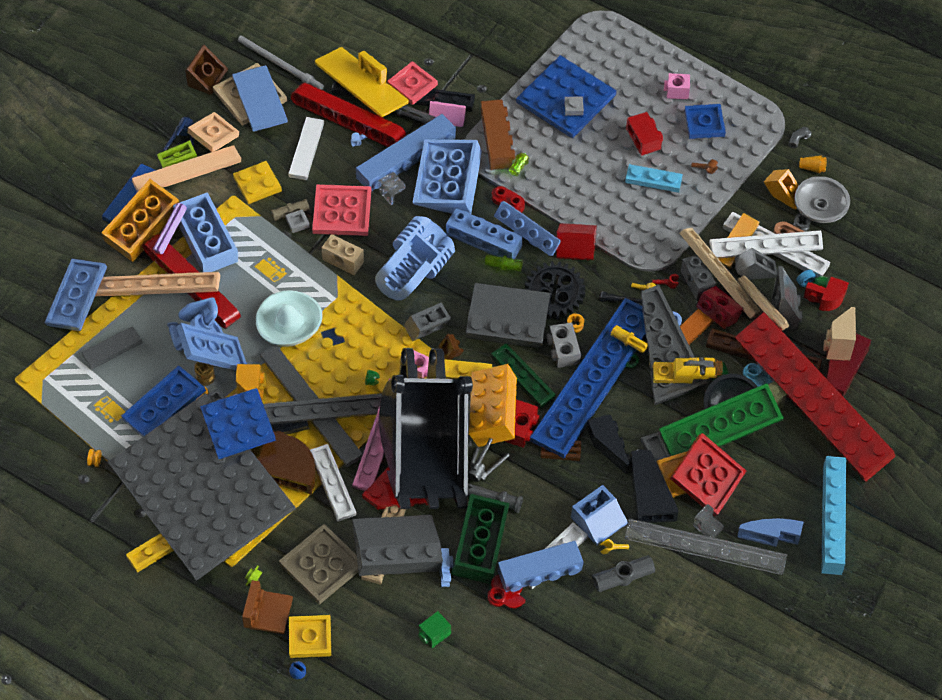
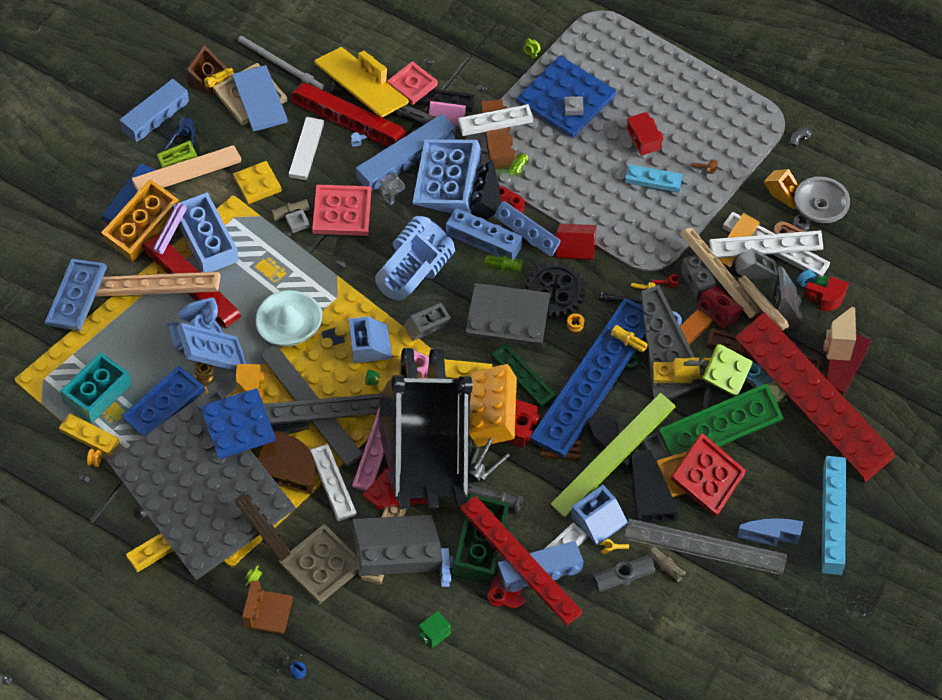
dark grey tile [82,326,142,370] -> none
light nougat plate [188,112,239,152] -> none
yellow plate [289,615,331,658] -> none
tan brick [322,234,364,275] -> none
reddish brown tile [438,334,464,360] -> none
light grey brick [547,322,581,368] -> none
bright pink brick [664,73,690,100] -> none
blue plate [684,104,726,139] -> none
clear panel [693,504,724,541] -> none
light orange cone [799,155,827,173] -> none
none -> yellow plate [59,413,120,457]
none -> teal brick [60,352,132,424]
none -> medium blue brick [120,79,189,142]
none -> yellow axle [204,68,234,88]
none -> dark brown piece [233,493,291,561]
none -> medium blue slope [349,316,392,363]
none -> white tile [458,104,533,136]
none -> red plate [460,496,582,626]
none -> black slope [469,160,501,220]
none -> lime plate [523,38,540,59]
none -> lime tile [551,393,675,519]
none -> dark tan pin [647,547,686,582]
none -> lime plate [702,344,753,397]

